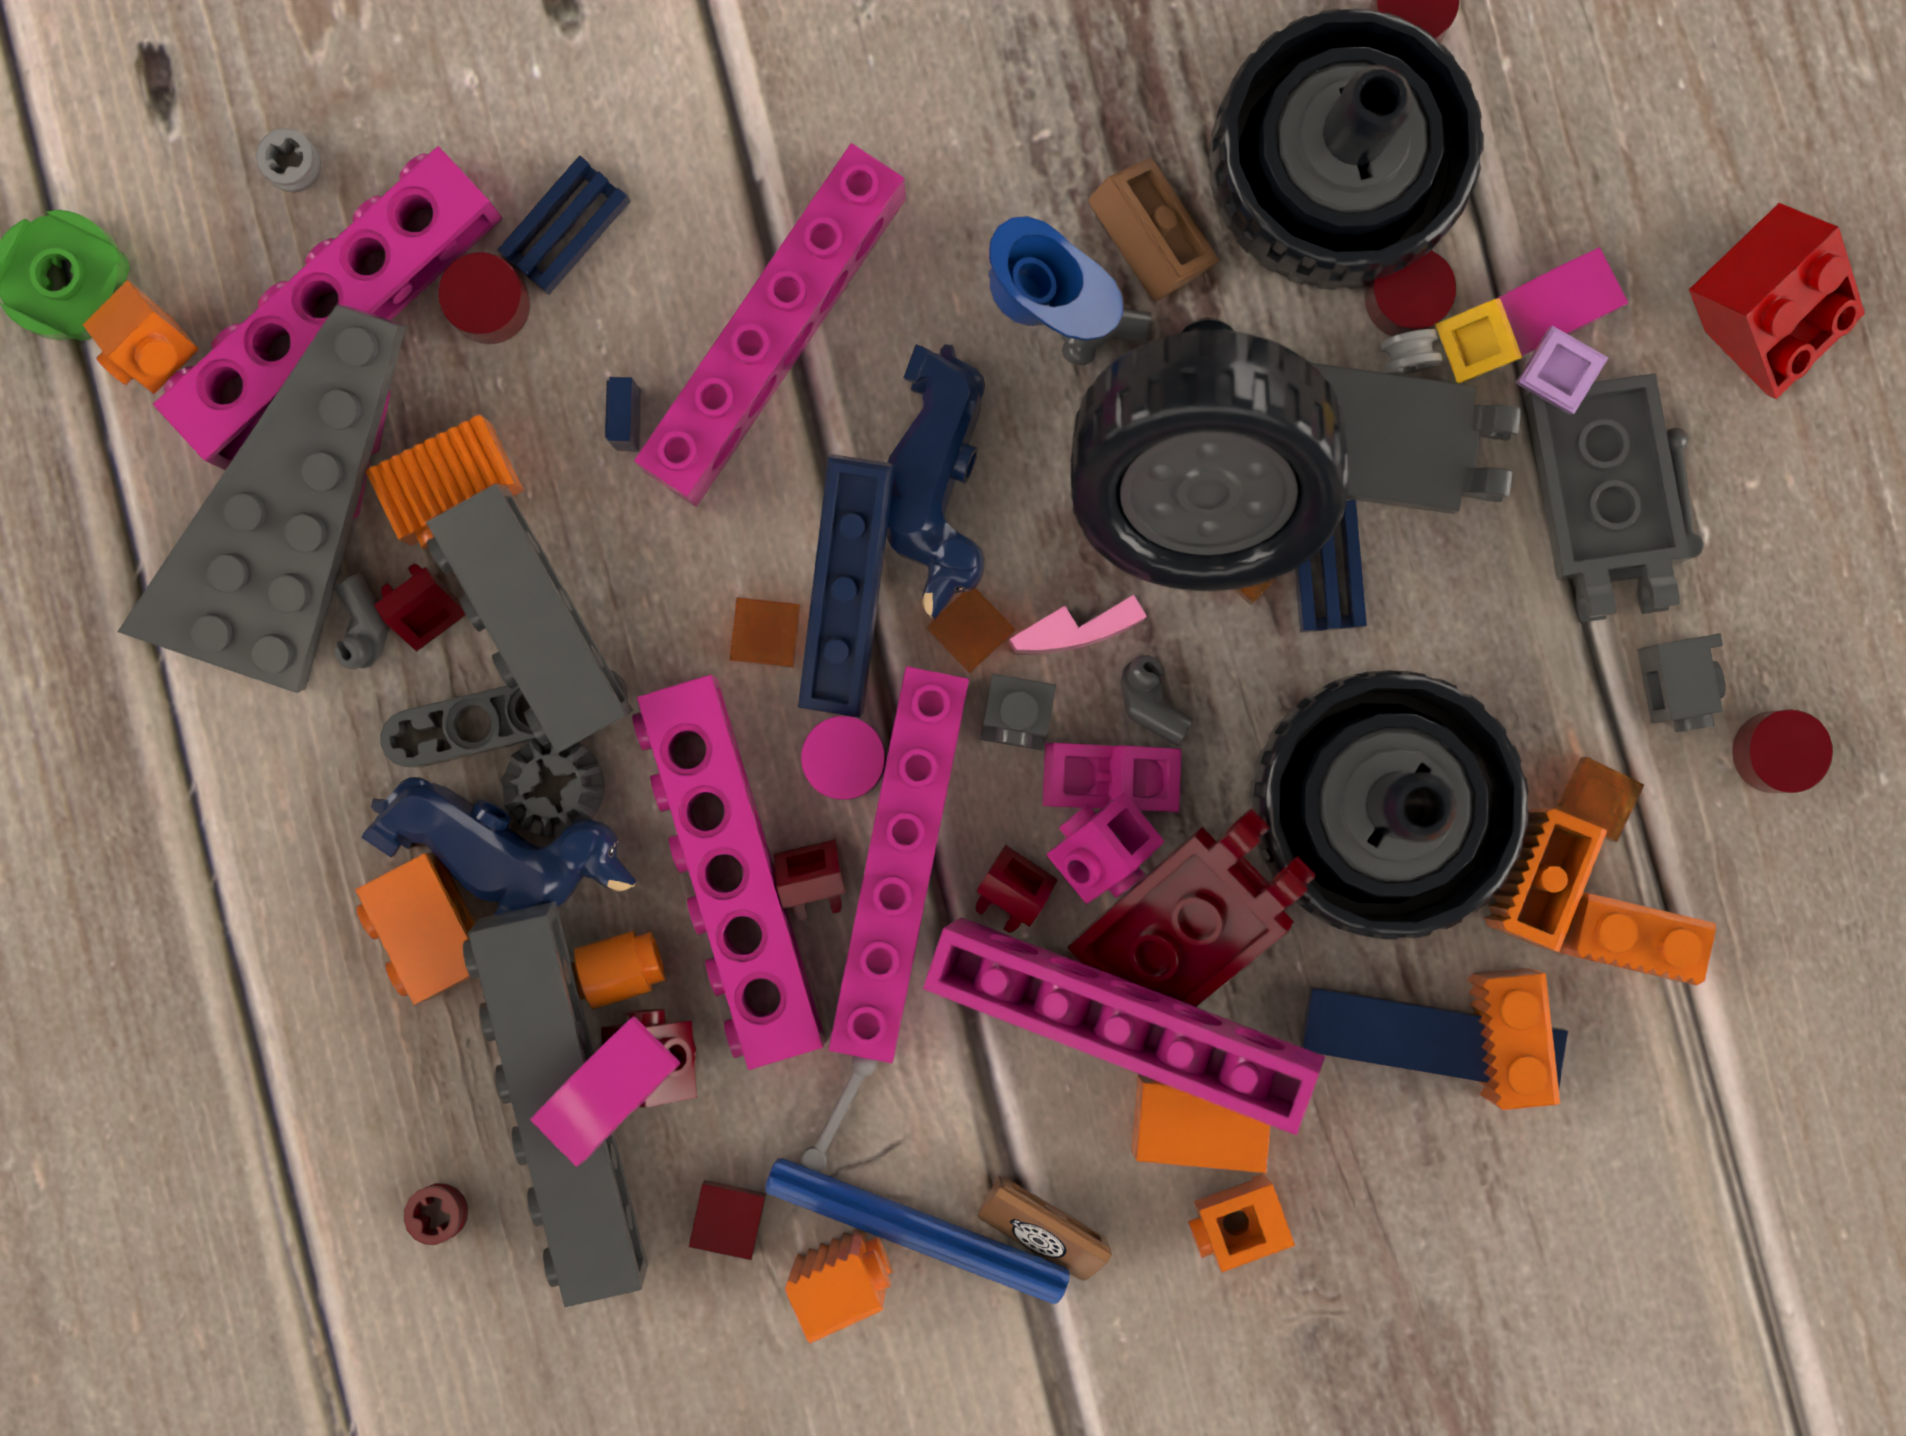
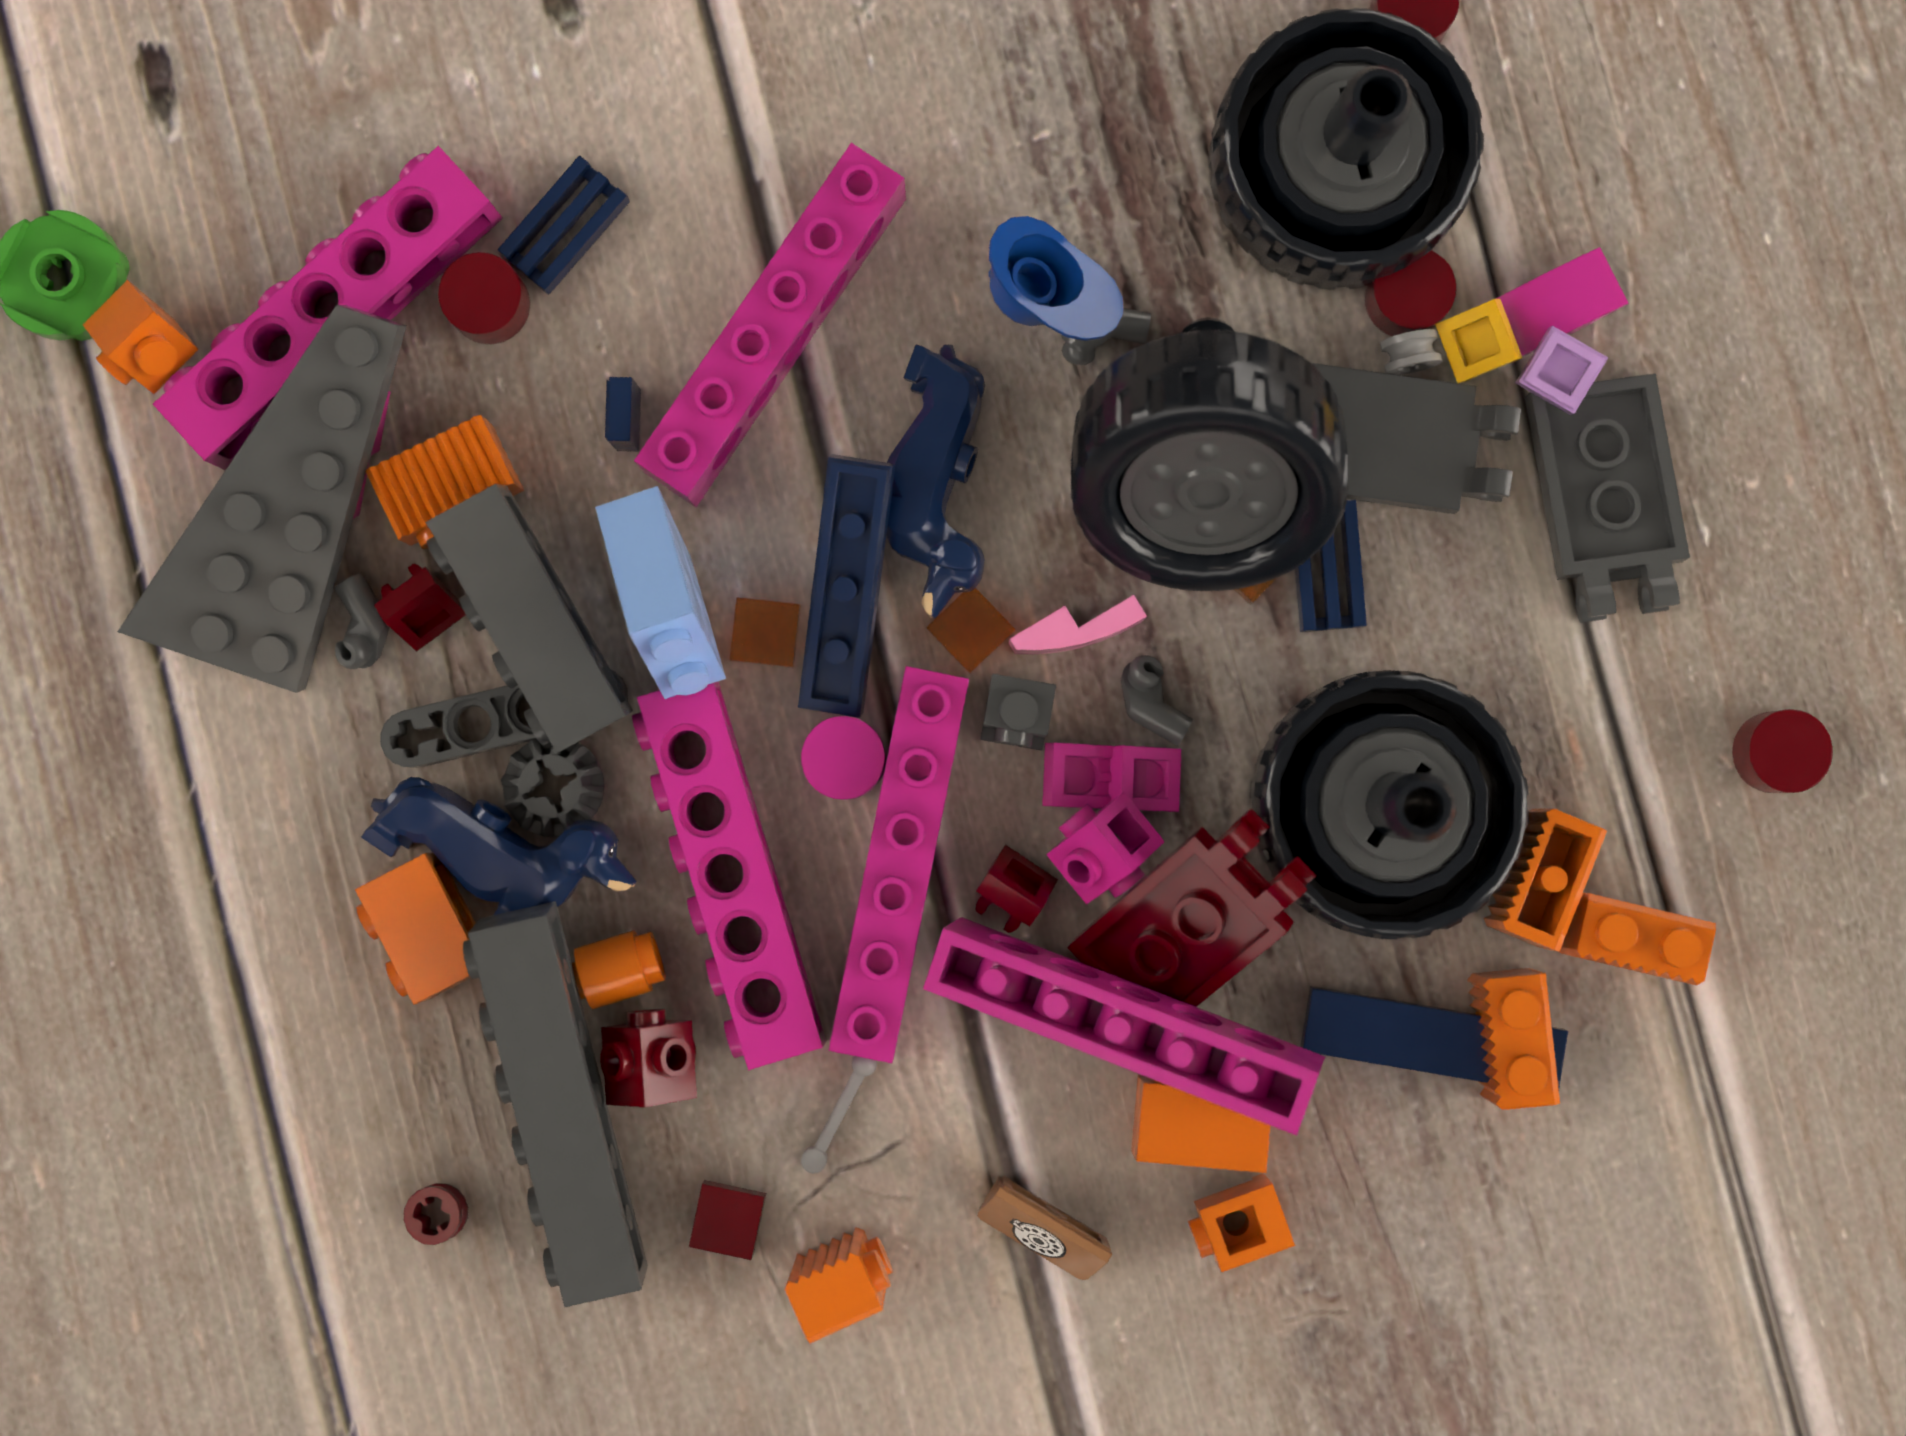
light grey bush [256,128,322,193] -> none
dark pink slope [530,1016,681,1167] -> none
blue axle [765,1158,1070,1304] -> none
dark red tile [774,839,846,921] -> none
medium nougat slope [1089,157,1220,301] -> none
clear orange tile [1556,757,1644,842] -> none
dark grey brick [1637,633,1726,732] -> none
dark grey hinge [1667,428,1704,559] -> none
red slope [1688,203,1865,399] -> none
none -> light blue brick [595,486,726,699]

